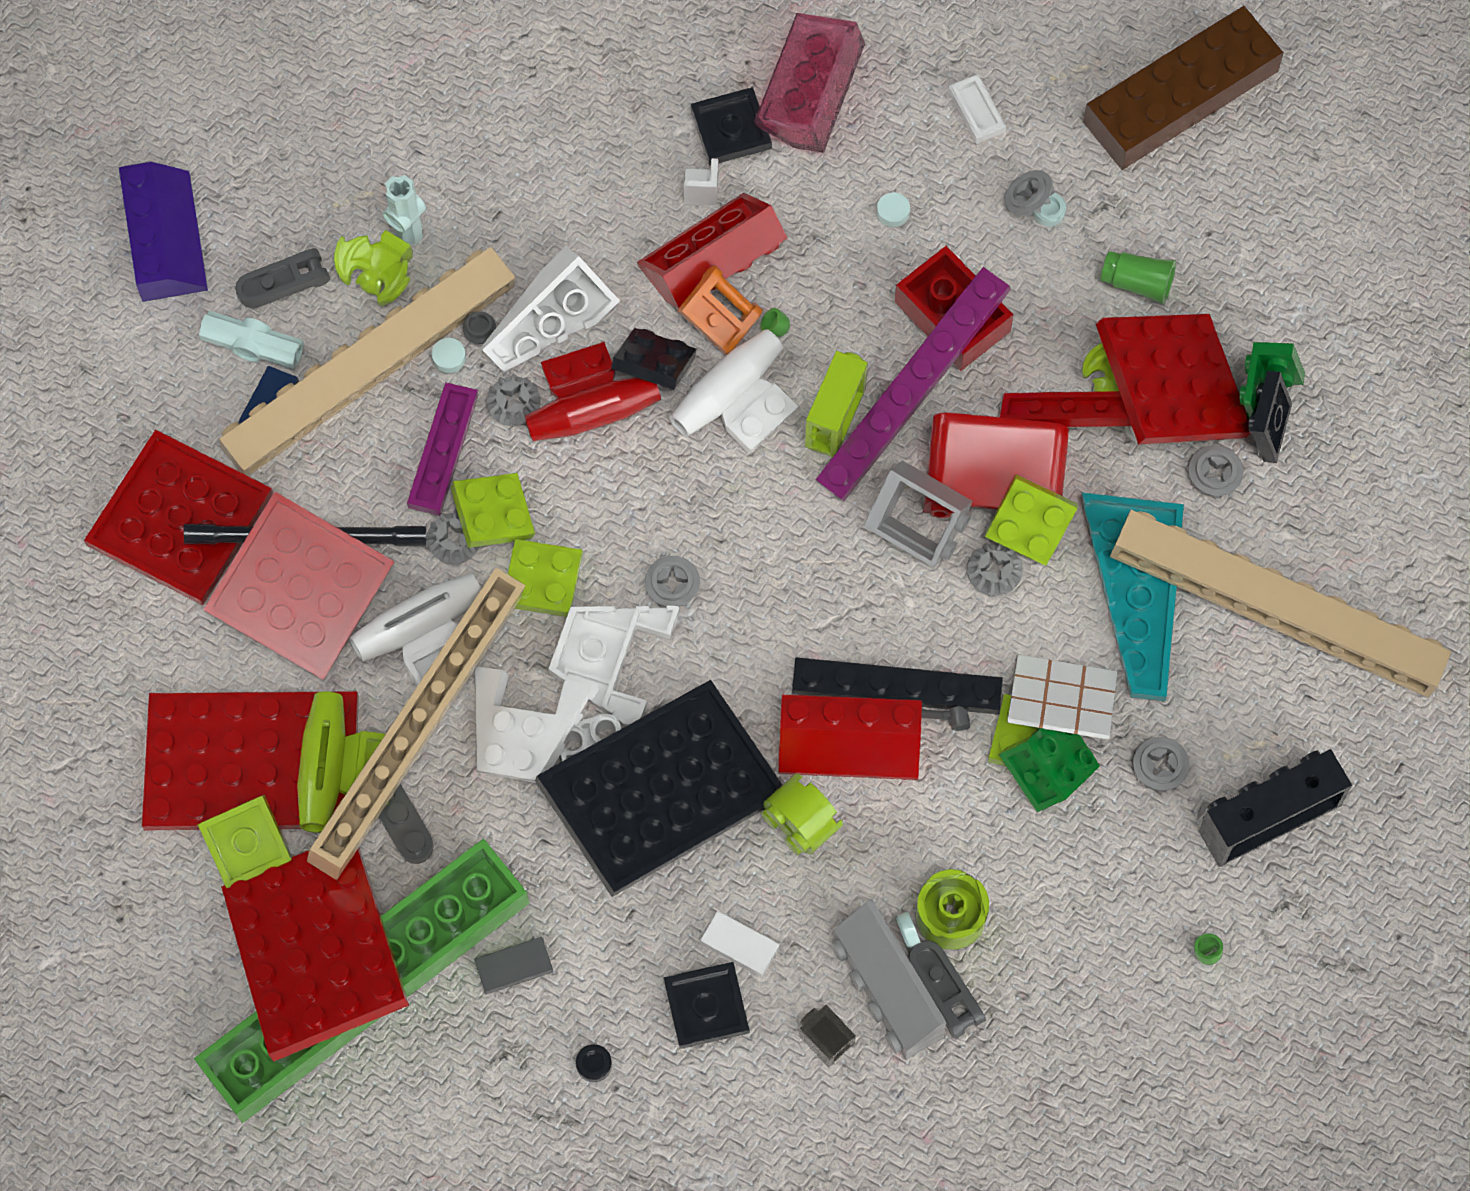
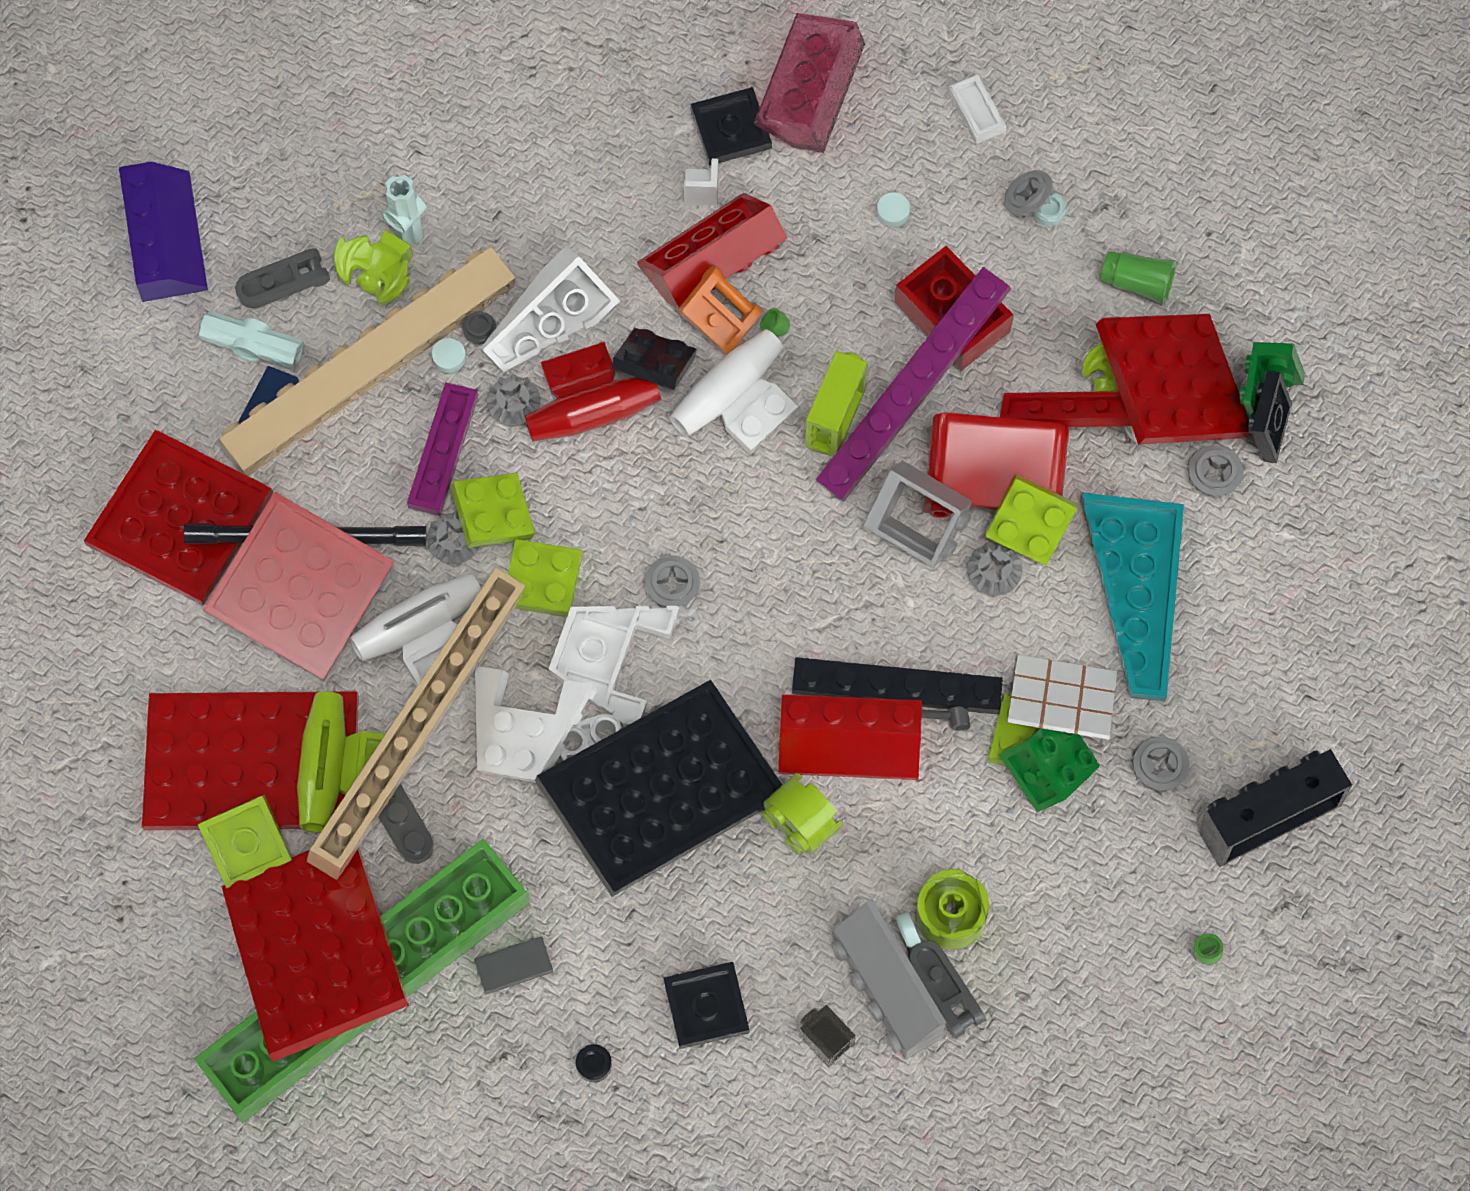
white tile [700,911,780,978] -> none
reddish brown brick [1083,5,1284,170] -> none
tan brick [1110,510,1452,698] -> none

